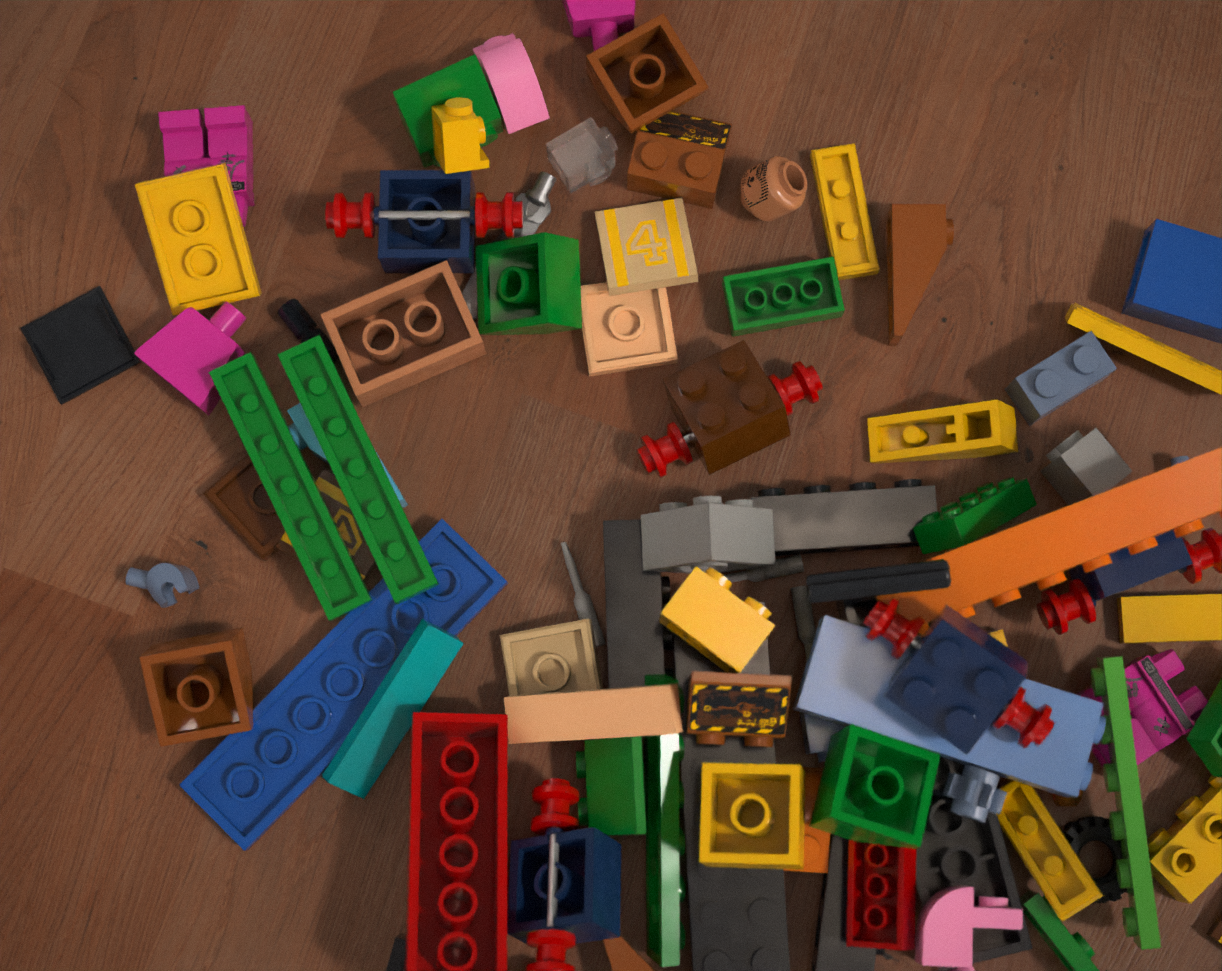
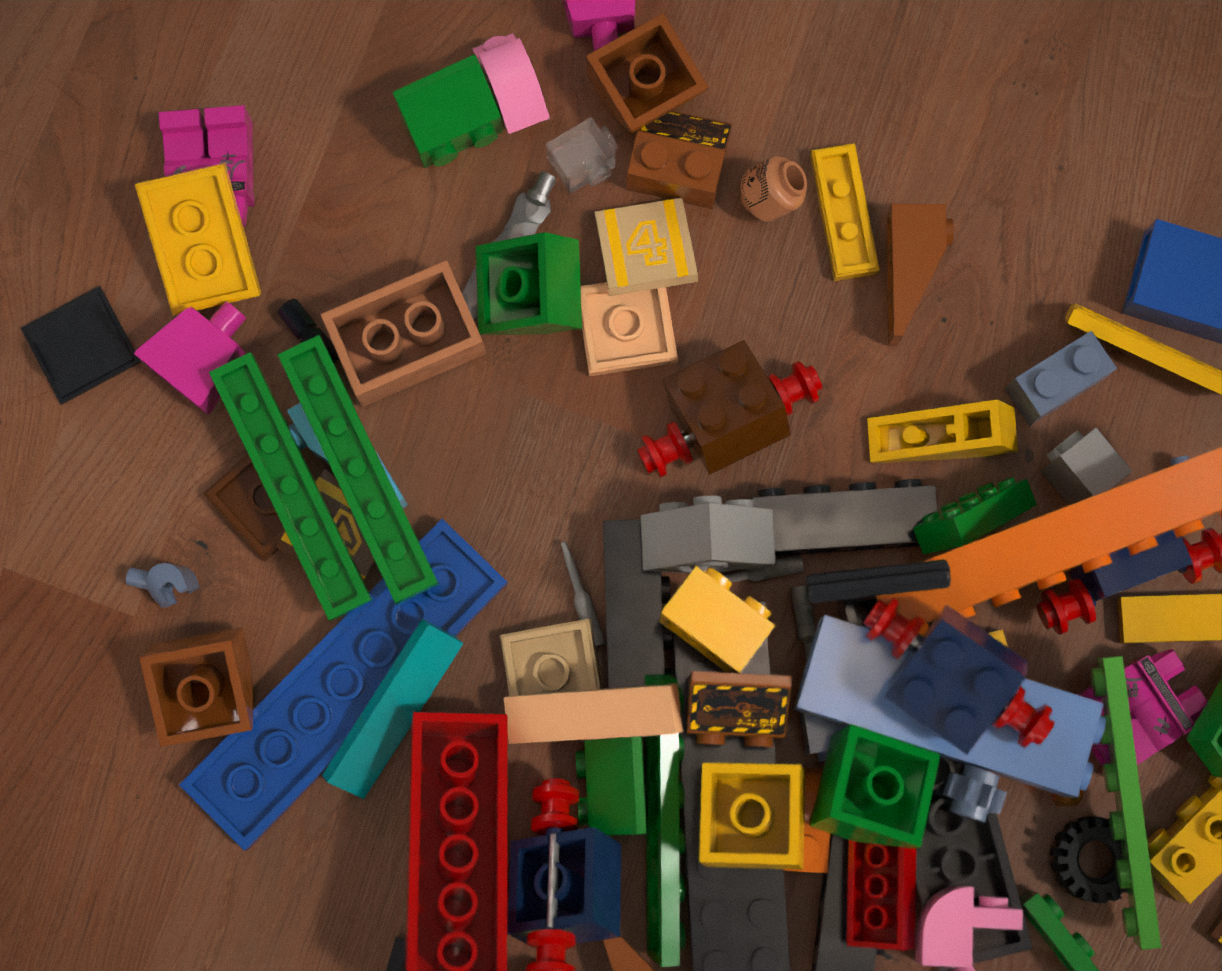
dark blue brick [325,170,523,273] -> none
yellow brick [431,97,489,174] -> none
green piece [722,257,845,337] -> none
yellow tile [997,780,1103,921] -> none

